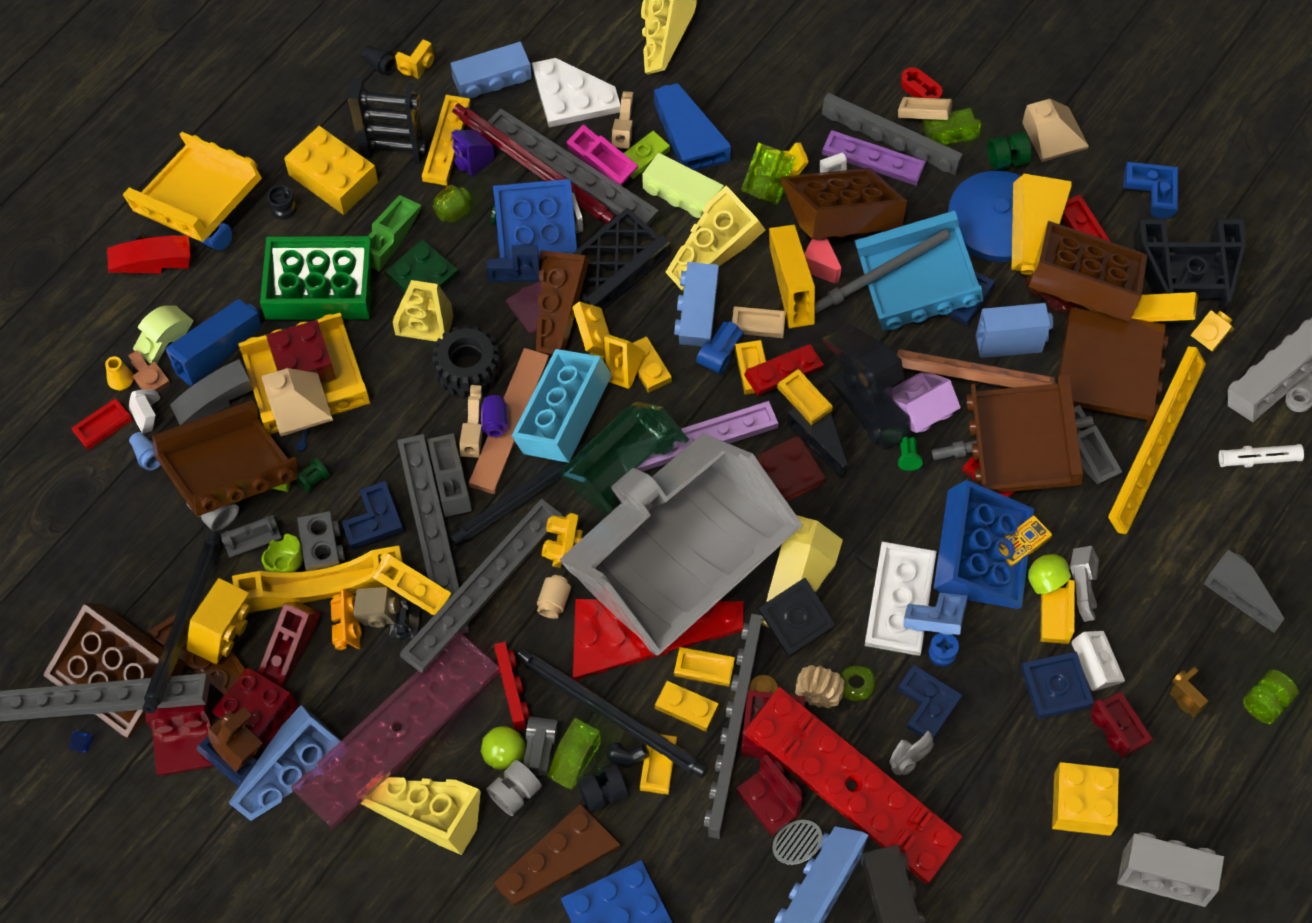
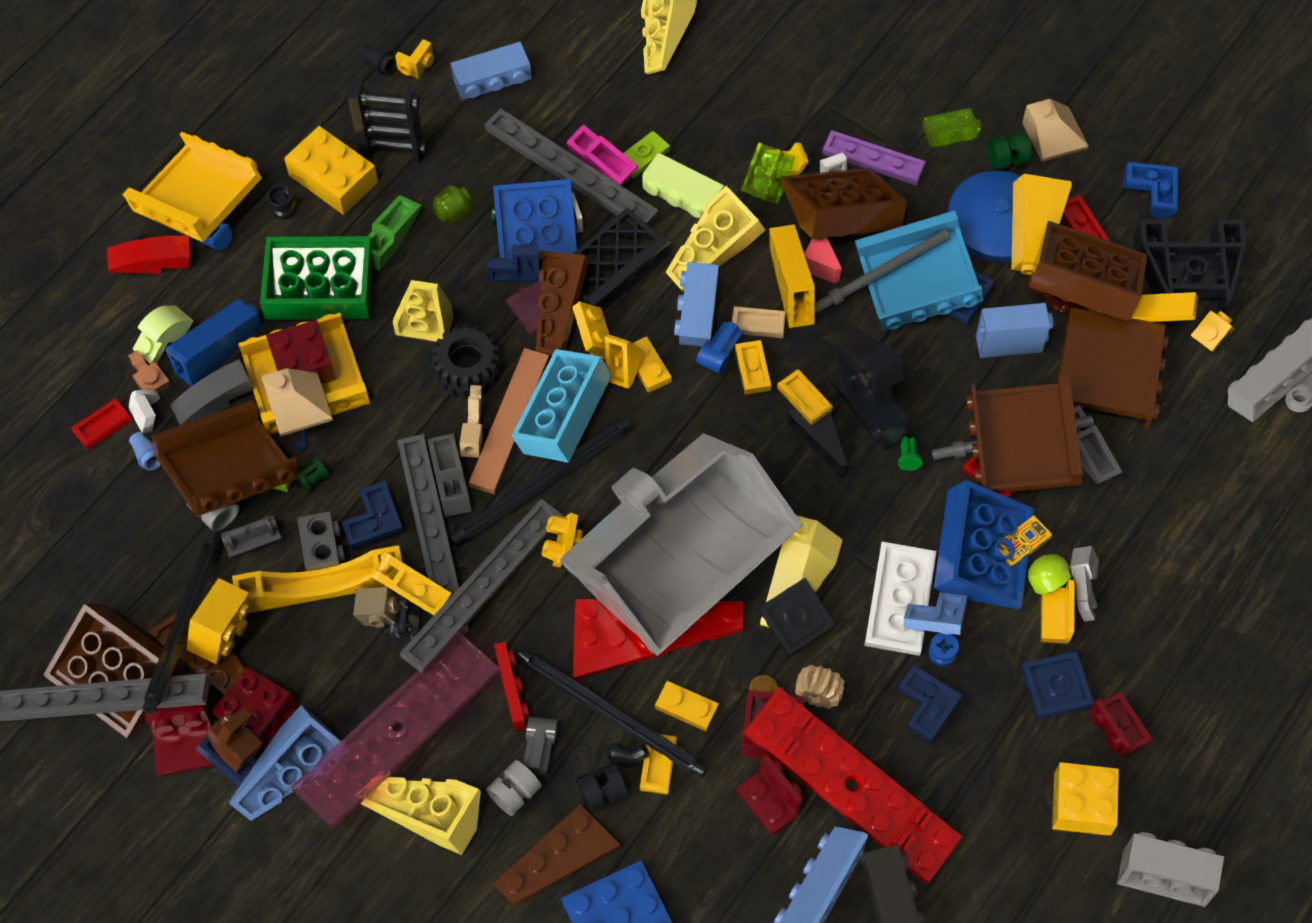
clear blue piece [68,731,93,753] -> none
yellow cone [105,356,134,391] -> none
dark red slope [258,601,321,688] -> none
lime hair [261,534,304,573] -> none
light orange hinge [330,588,362,650] -> none
dark green plate [385,240,459,292] -> none
yellow plate [422,95,471,186] -> none
dark purple slope [451,130,495,177] -> none
dark red piece [452,103,616,224] -> none
lime hair [480,726,527,771] -> none
dark purple brick [481,395,508,437] -> none
white plate [532,58,621,127] -> none
tan brick [537,575,571,619] -> none
clear neon green slope [547,718,601,790] -> none
clear green windscreen [559,402,689,514] -> none
tan piece [612,91,633,149] -> none
lavender plate [617,401,778,474] -> none
blue slope [654,83,731,171] -> none
yellow tile [674,647,735,687] -> none
dark grey plate [704,613,762,839] -> none
red plate [744,344,824,396] -> none
clear red plate [755,435,826,501] -> none
light grey sticker [773,820,822,864] -> none
dark grey plate [822,93,963,175] -> none
clear neon green piece [840,666,875,701] -> none
light grey plate [889,730,934,775] -> none
lavender slope [892,371,961,433] -> none
nougat tile [897,349,1056,388] -> none
tan tile [898,97,952,120] -> none
red beam [901,67,943,99] -> none
white slope [1072,631,1125,691] -> none
yellow tile [1108,347,1206,534] -> none
pearl gold bracket [1170,667,1208,718] -> none
dark grey slope [1204,550,1284,633] -> none
white pin [1219,444,1304,467] -> none
clear neon green wheel [1243,669,1298,724] -> none

